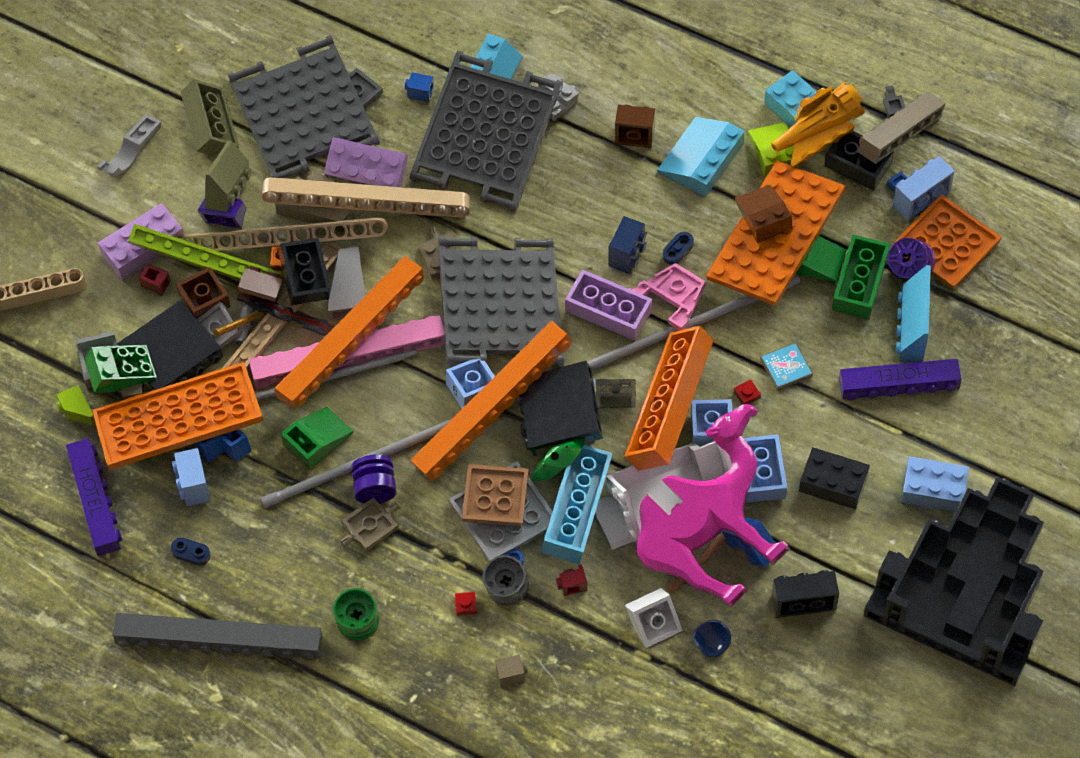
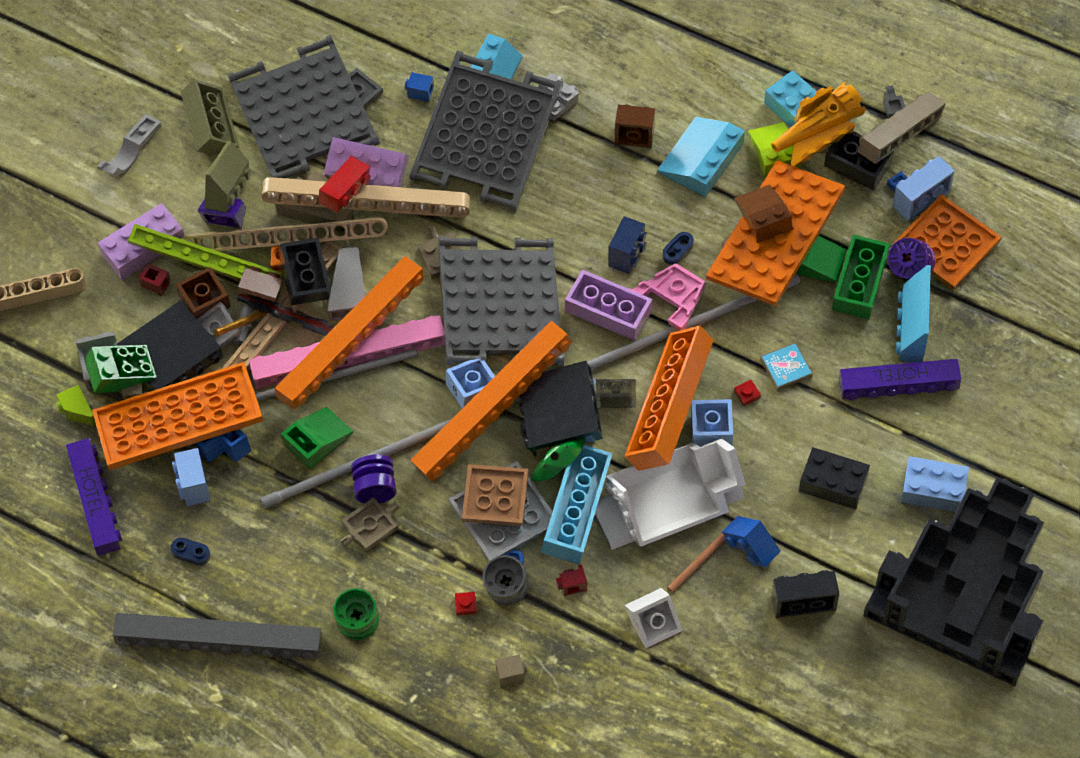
dark pink animal [637,404,790,608] -> none
dark blue helmet [693,620,731,657] -> none
light blue brick [743,434,787,503] -> none
none -> red brick [318,156,371,213]

